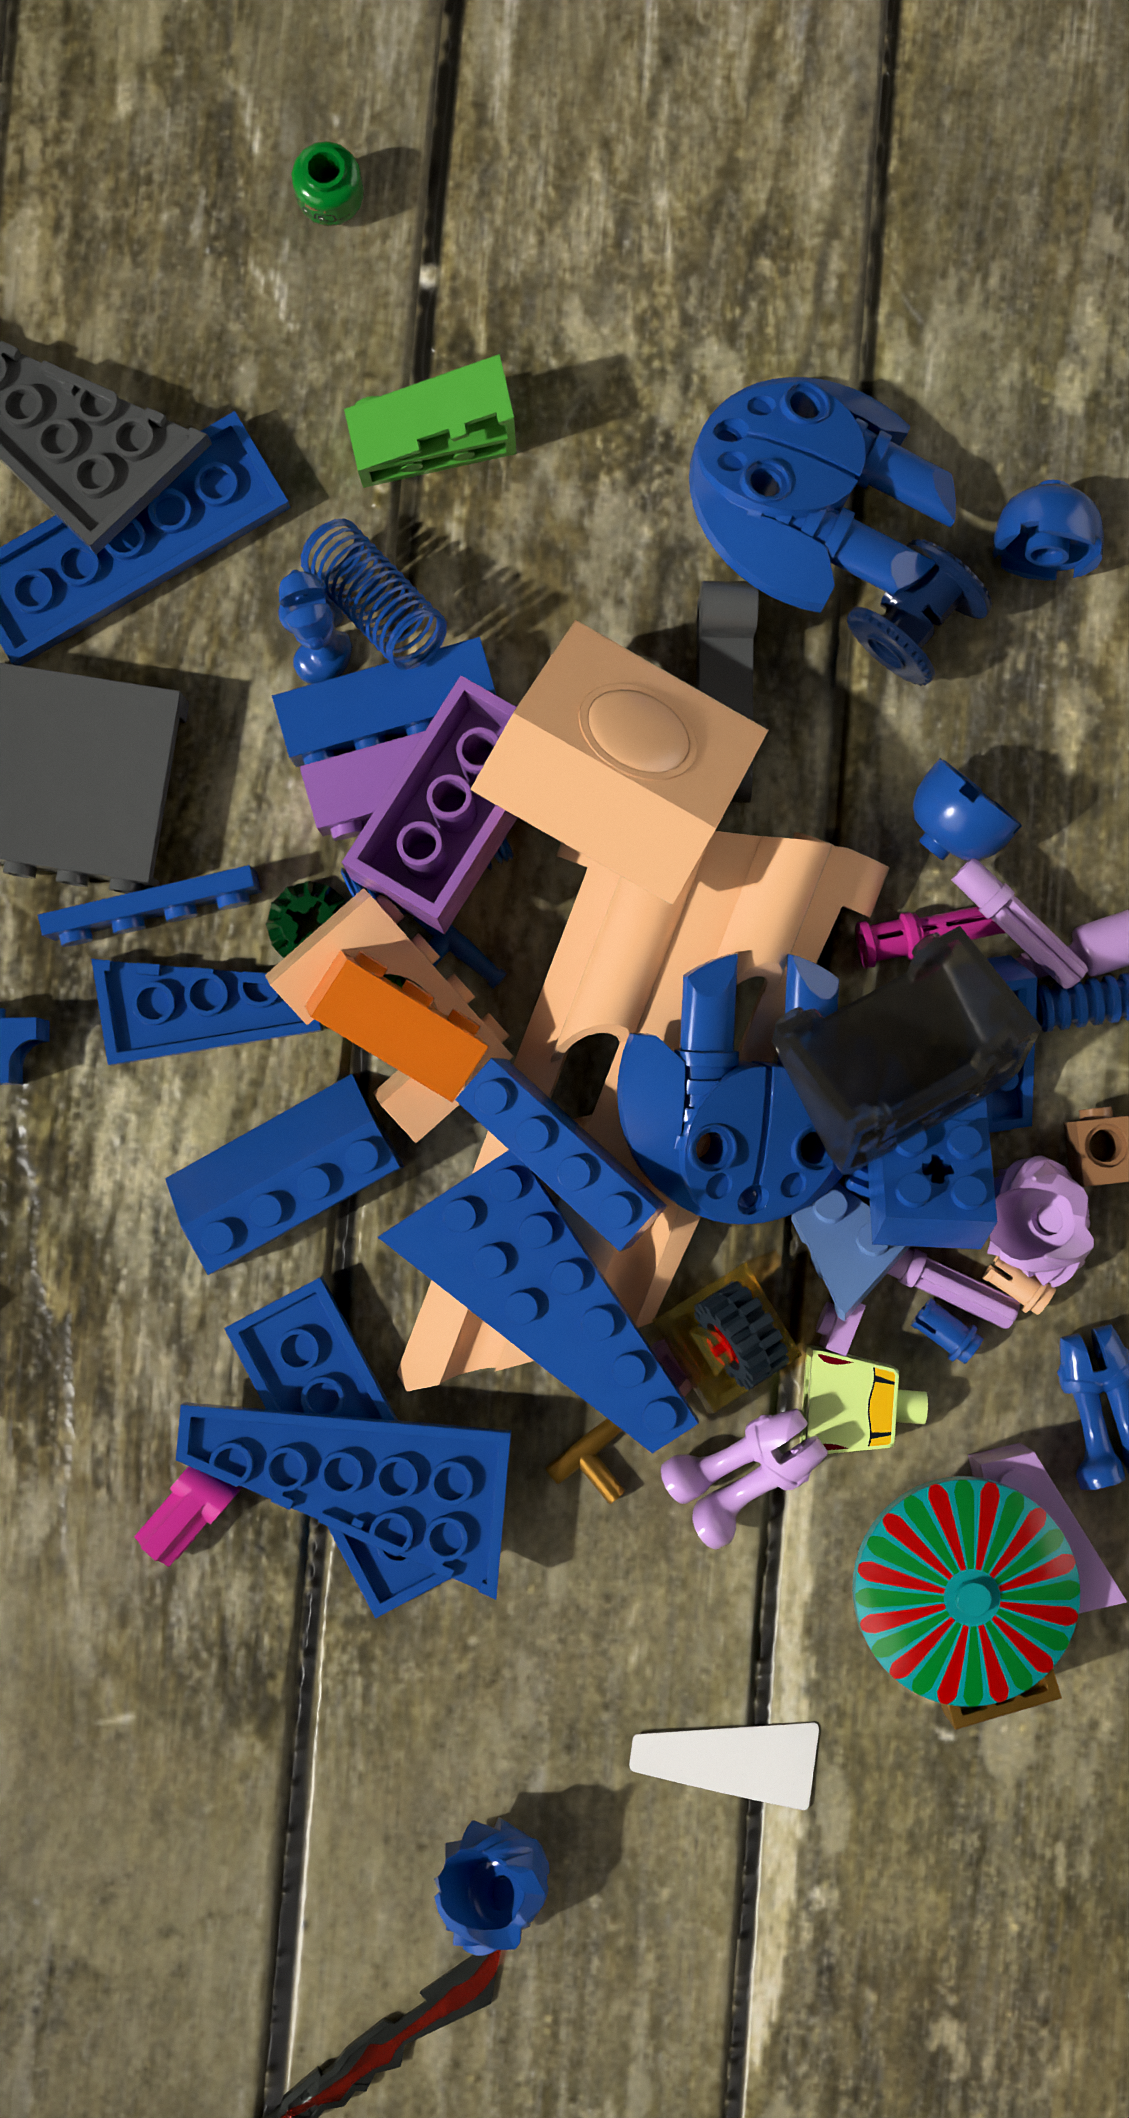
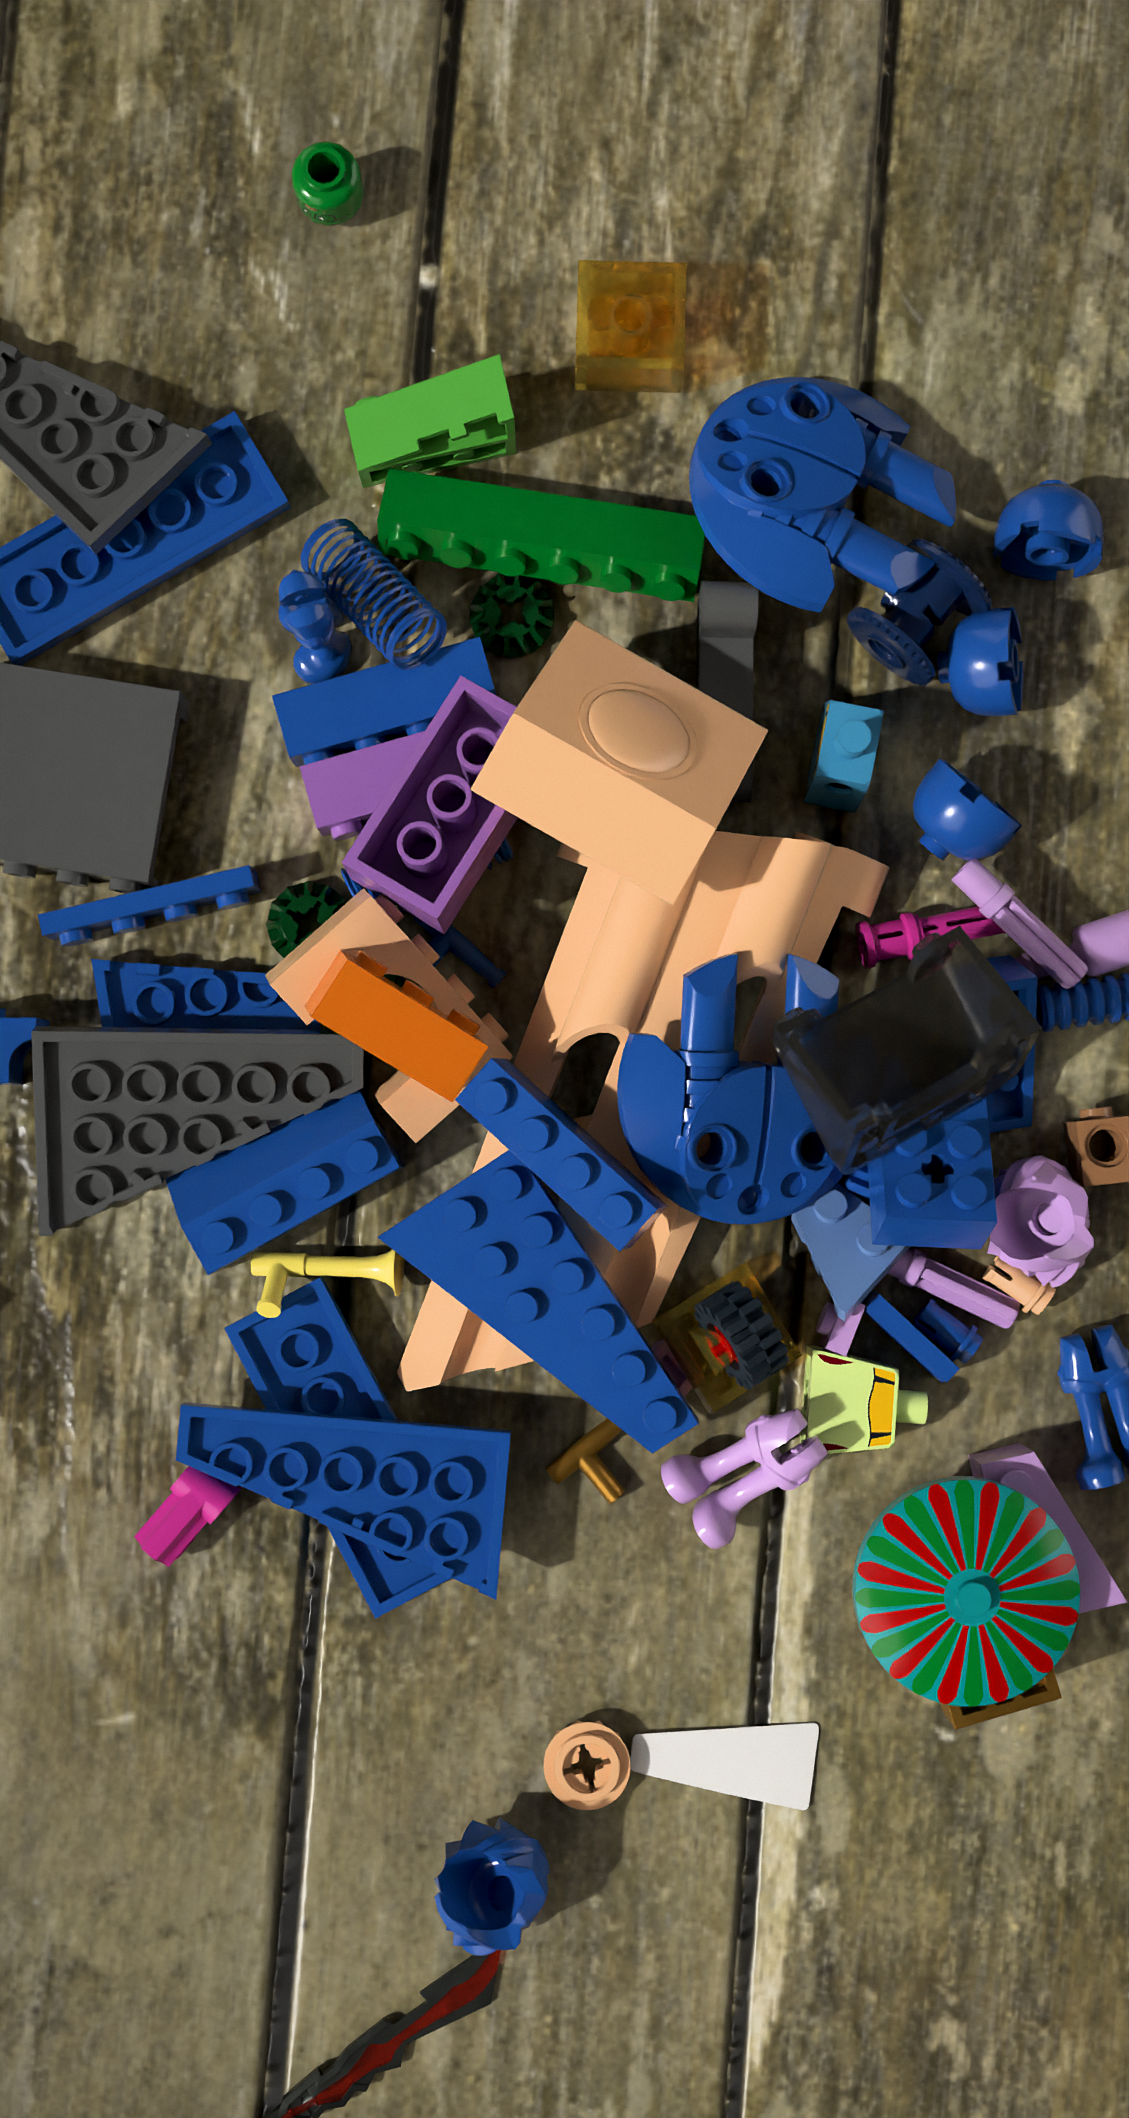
none -> dark grey wing [31,1026,364,1236]
none -> light yellow piece [251,1249,404,1318]
none -> green brick [377,468,705,602]
none -> dark green gear [470,573,554,658]
none -> light nougat gear [544,1720,631,1810]
none -> clear yellow brick [575,260,687,393]
none -> dark azure torso [803,700,884,813]
none -> blue tile [861,1291,960,1383]
none -> blue cylinder [937,607,1023,716]

